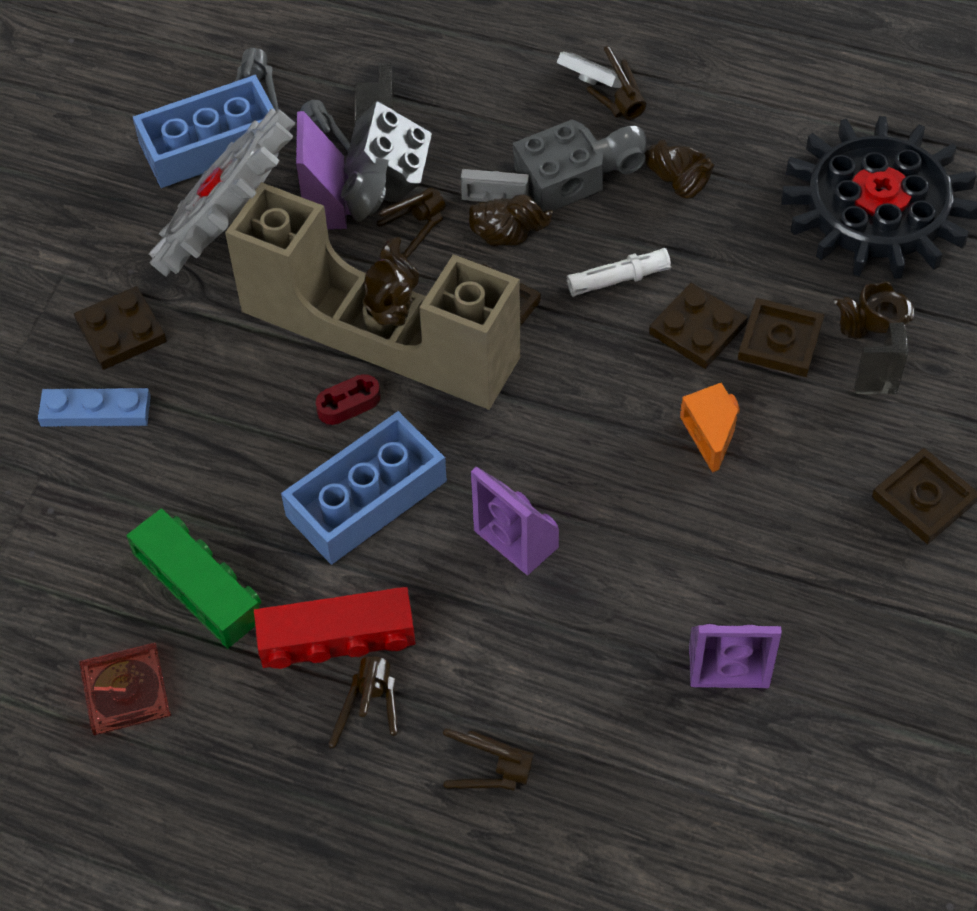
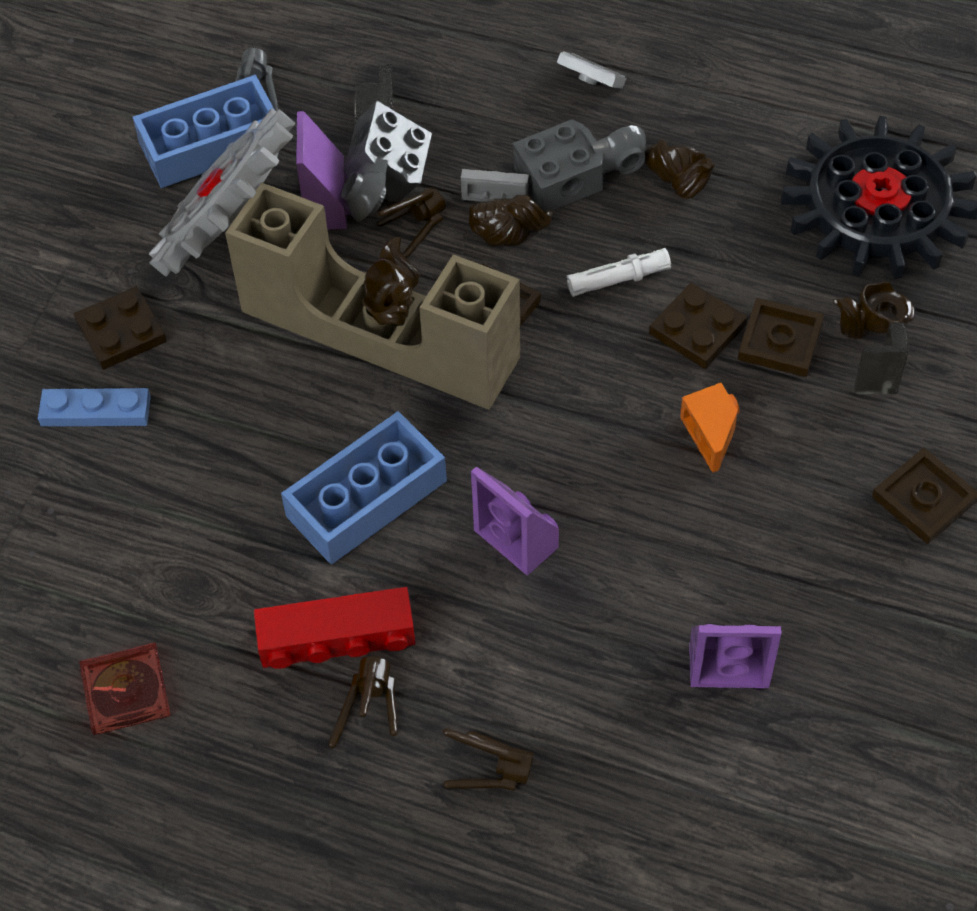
green brick [126,508,262,649] -> none
dark grey plant [300,100,350,151] -> none
dark red beam [315,374,381,425] -> none
dark brown plant [586,46,647,120] -> none

